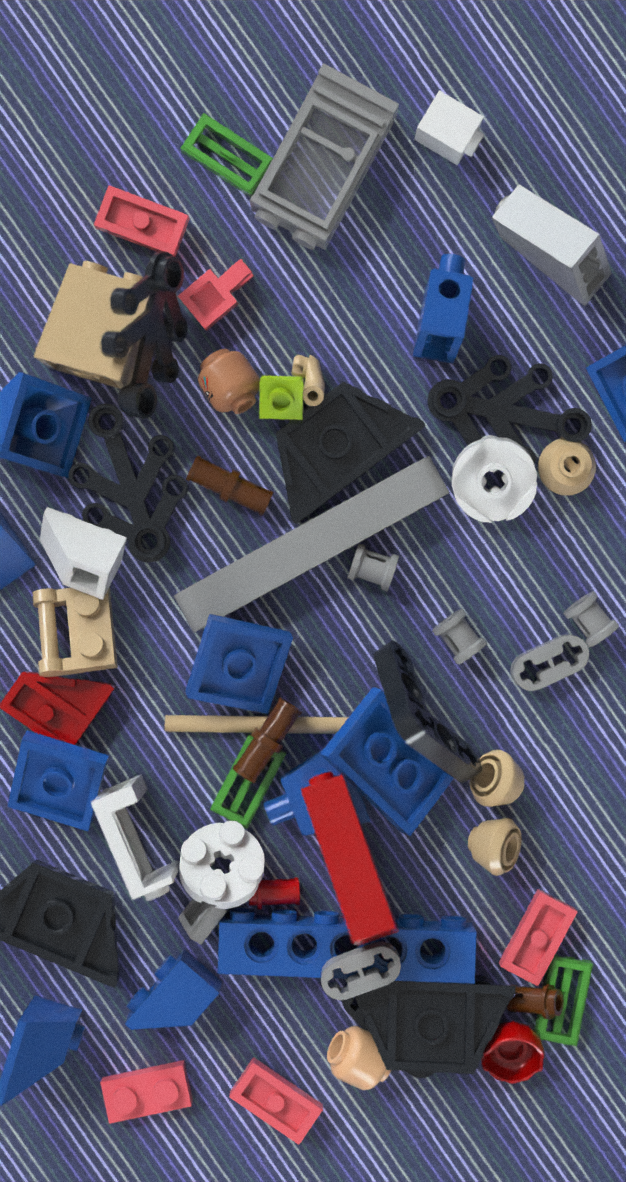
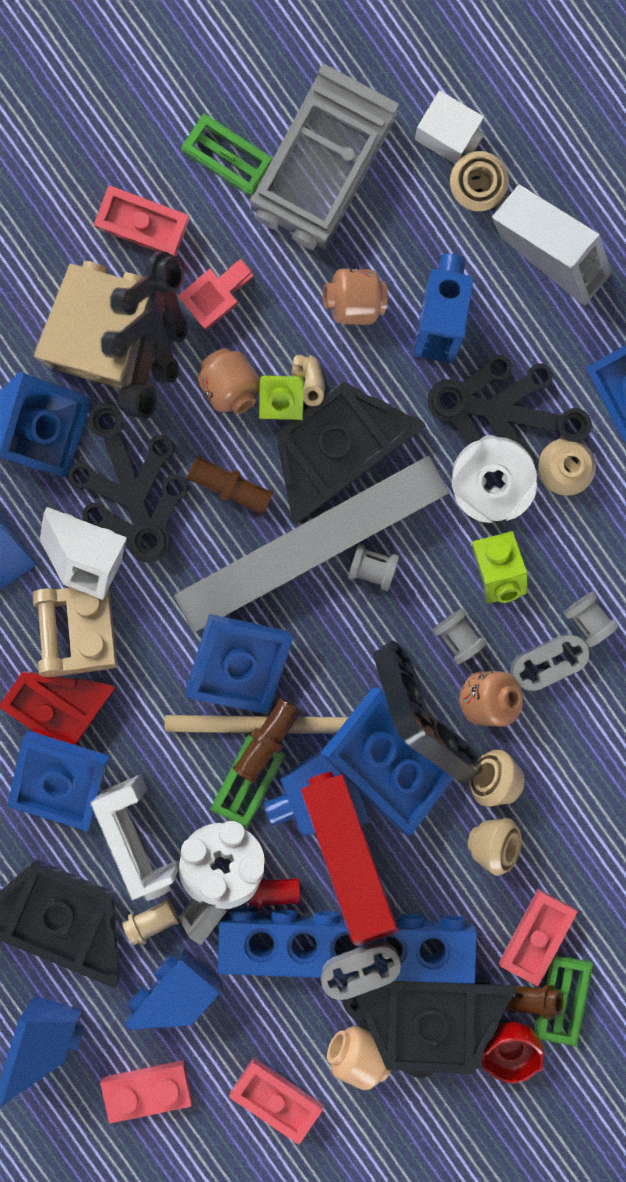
none -> tan pin [122,899,179,946]
none -> nougat head [323,269,388,325]
none -> tan cone [450,151,509,211]
none -> nougat head [459,671,523,727]
none -> lime bracket [472,531,527,604]

